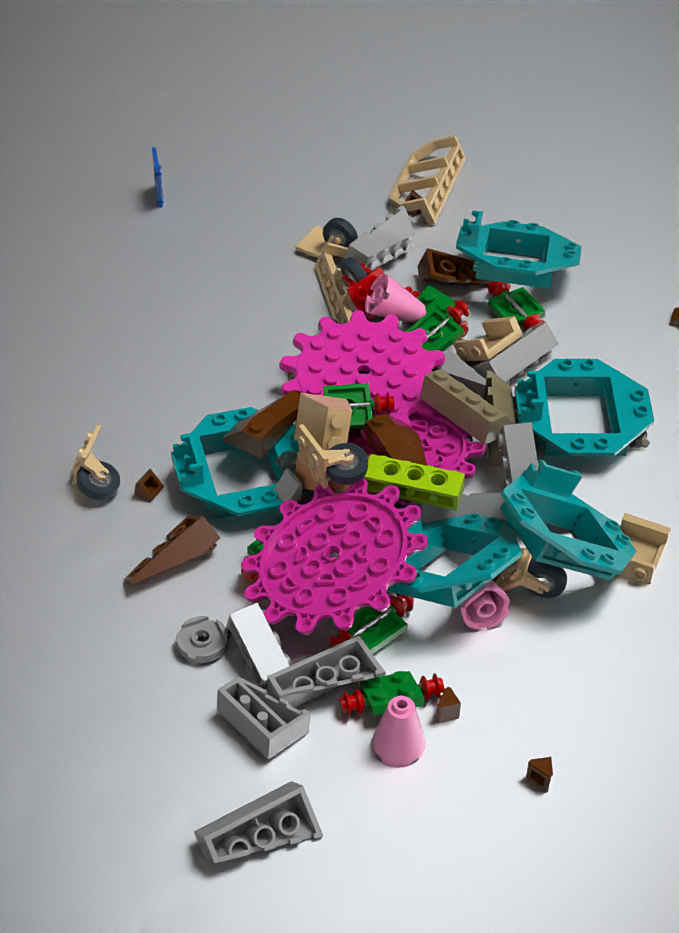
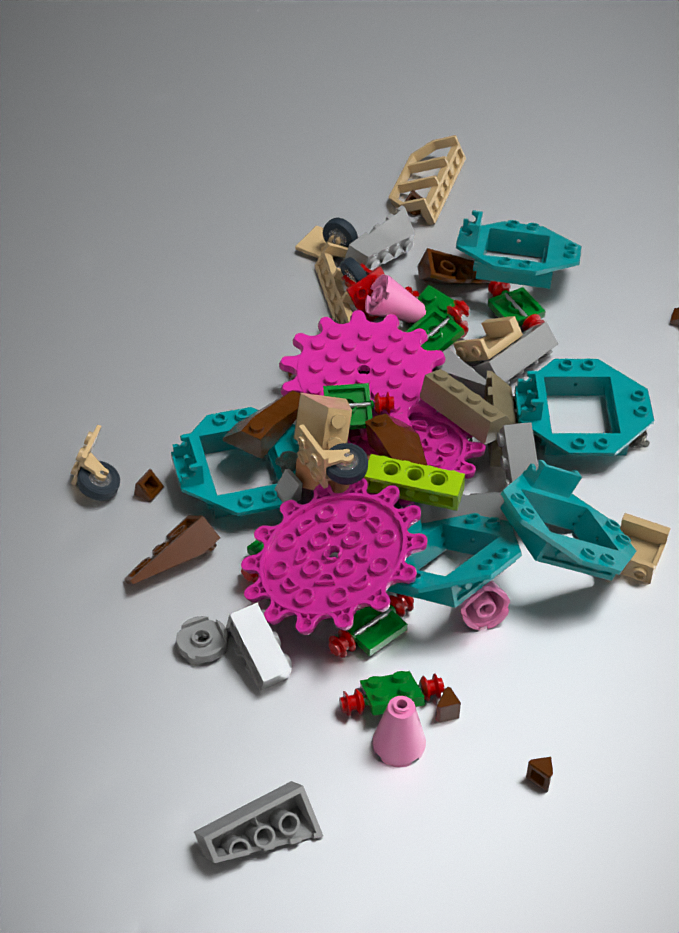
blue piece [152,147,165,207] -> none
light grey wedge [217,676,311,759] -> none
light grey wedge [267,636,385,707] -> none
plate [492,548,567,598] -> none

